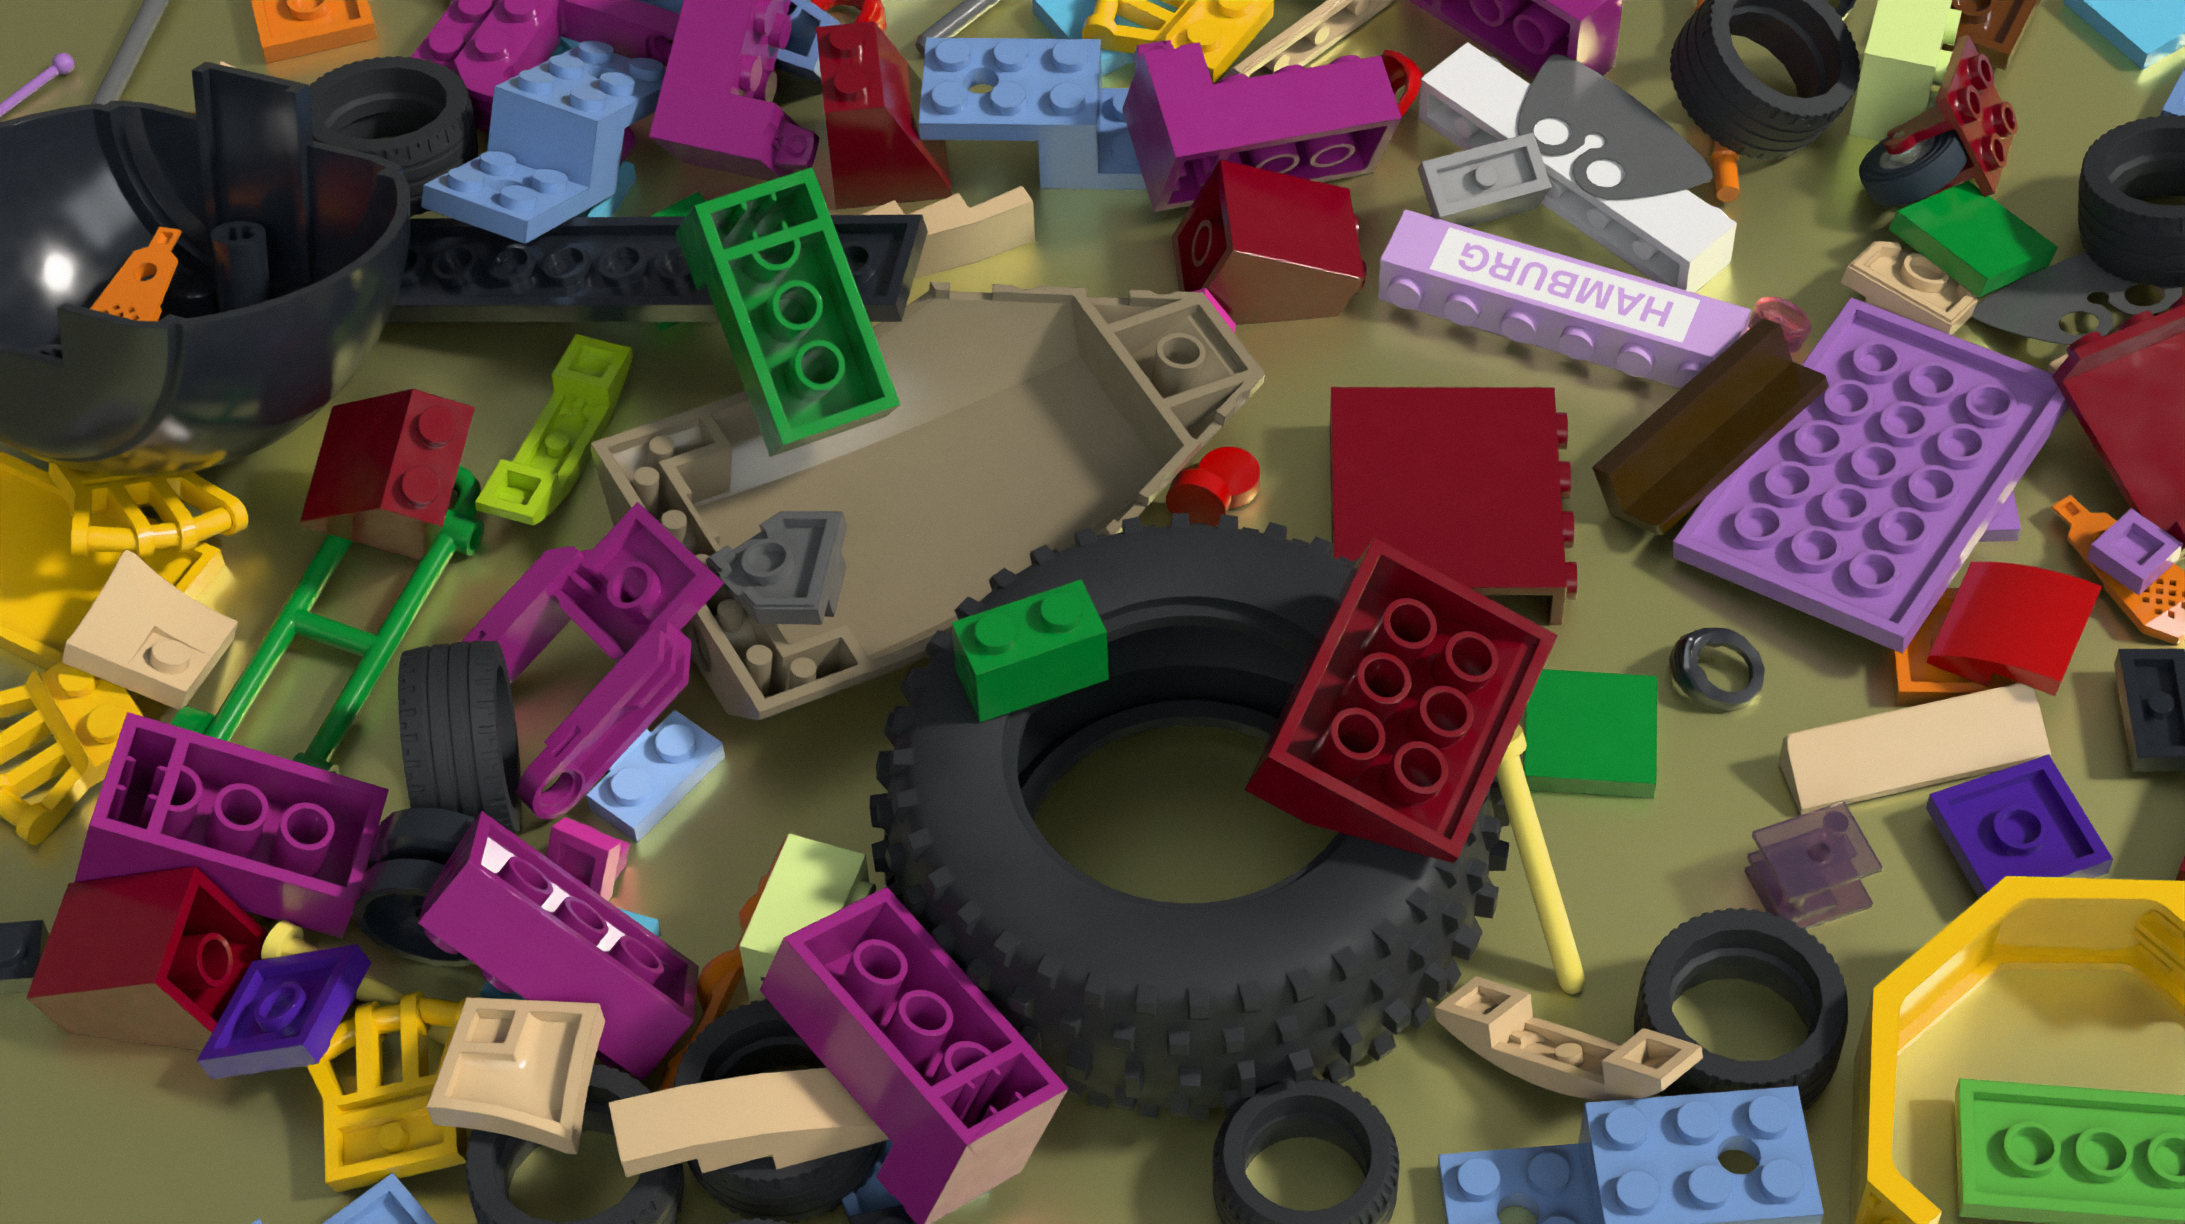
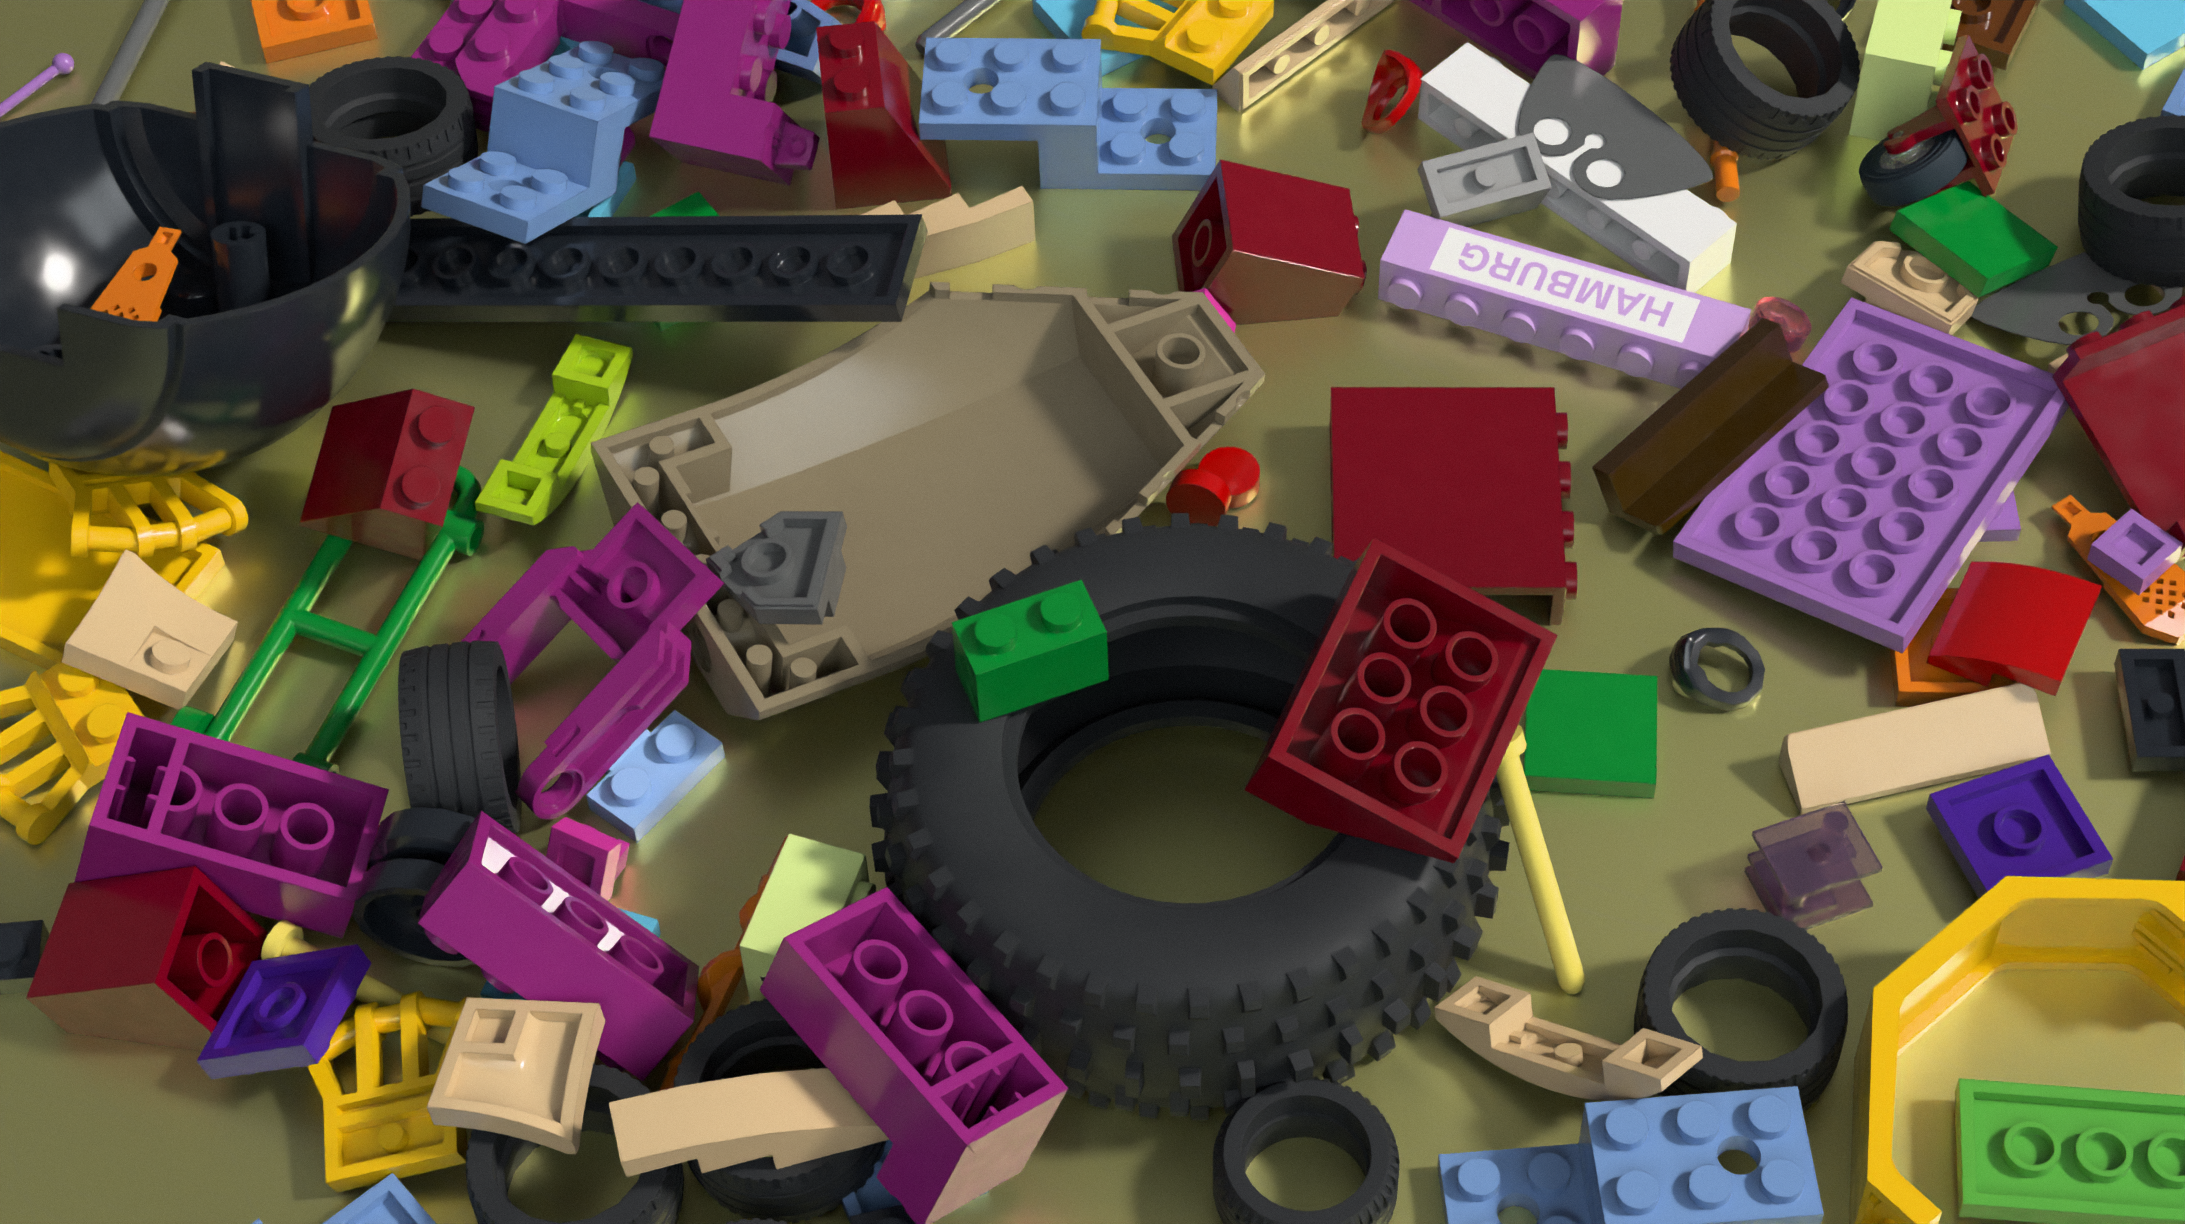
green hinge [675,167,901,457] -> none
magenta hinge [1122,40,1402,212] -> none

